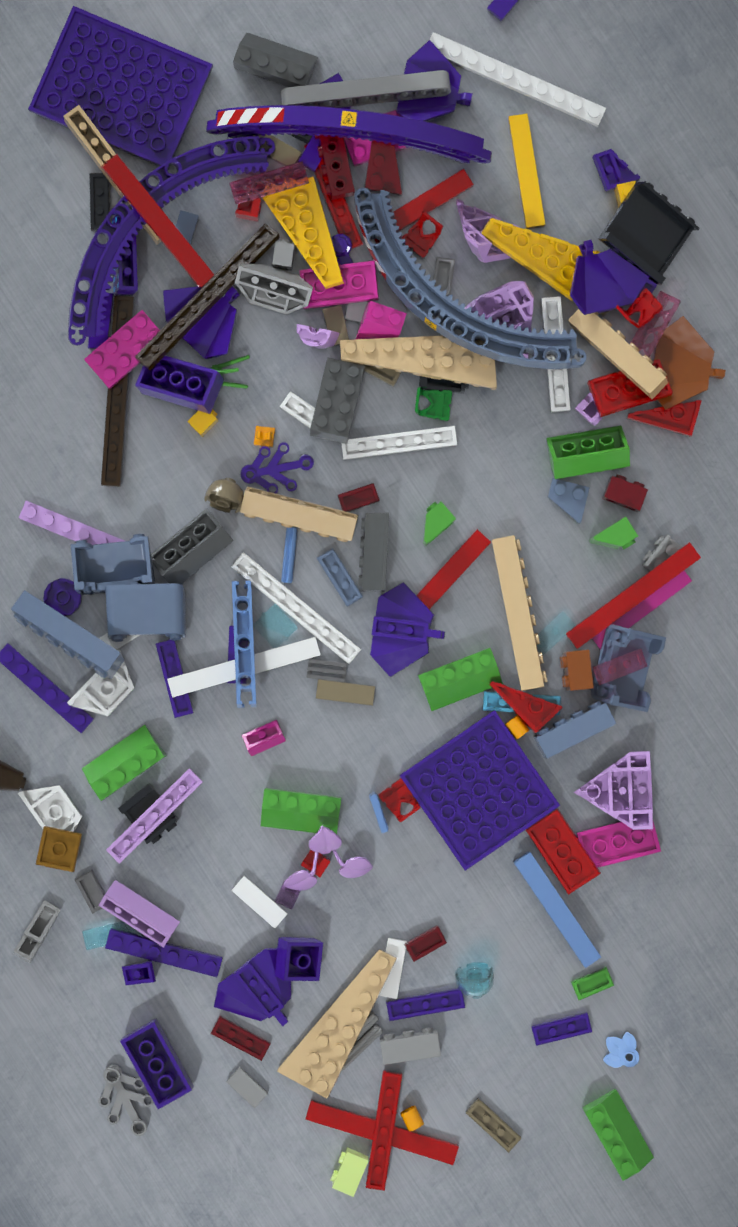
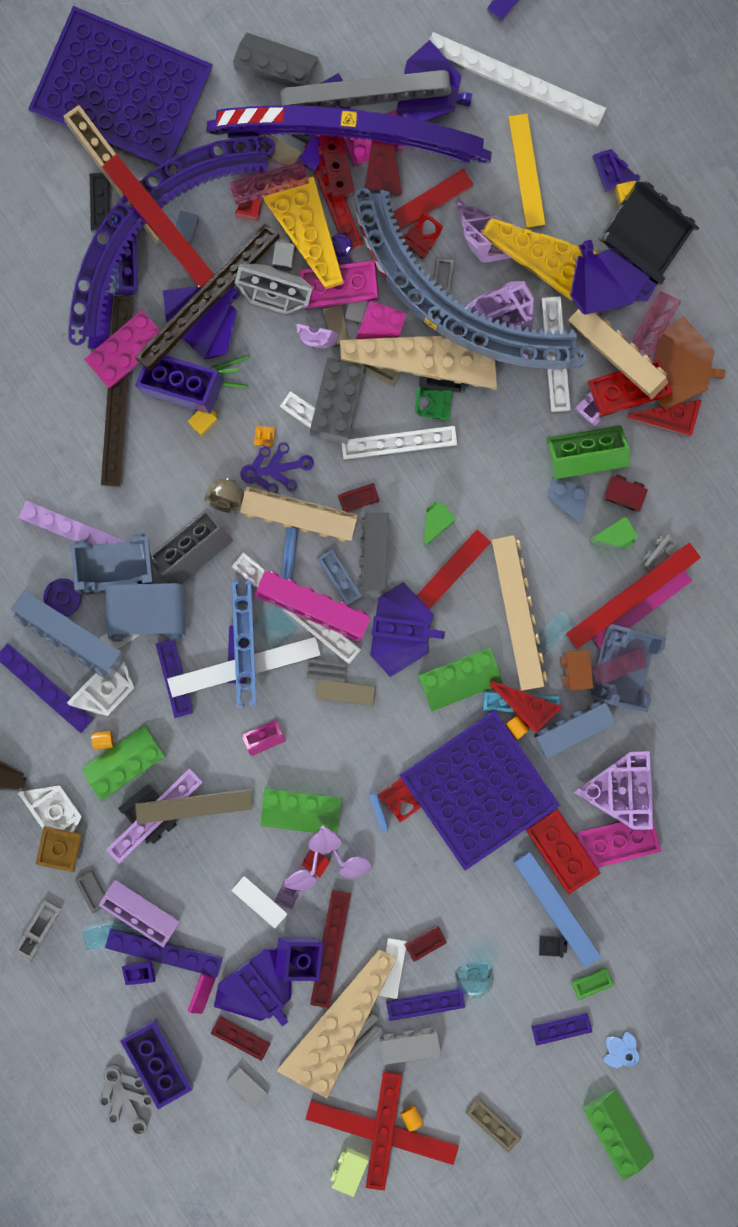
red piece [616,288,663,328] -> none
none -> light orange beam [91,731,114,750]
none -> dark tan tile [135,789,252,824]
none -> dark pink slope [187,974,216,1014]
none -> dark pink brick [254,571,371,642]
none -> dark red plate [310,890,351,1008]
none -> black bracket [539,935,567,958]

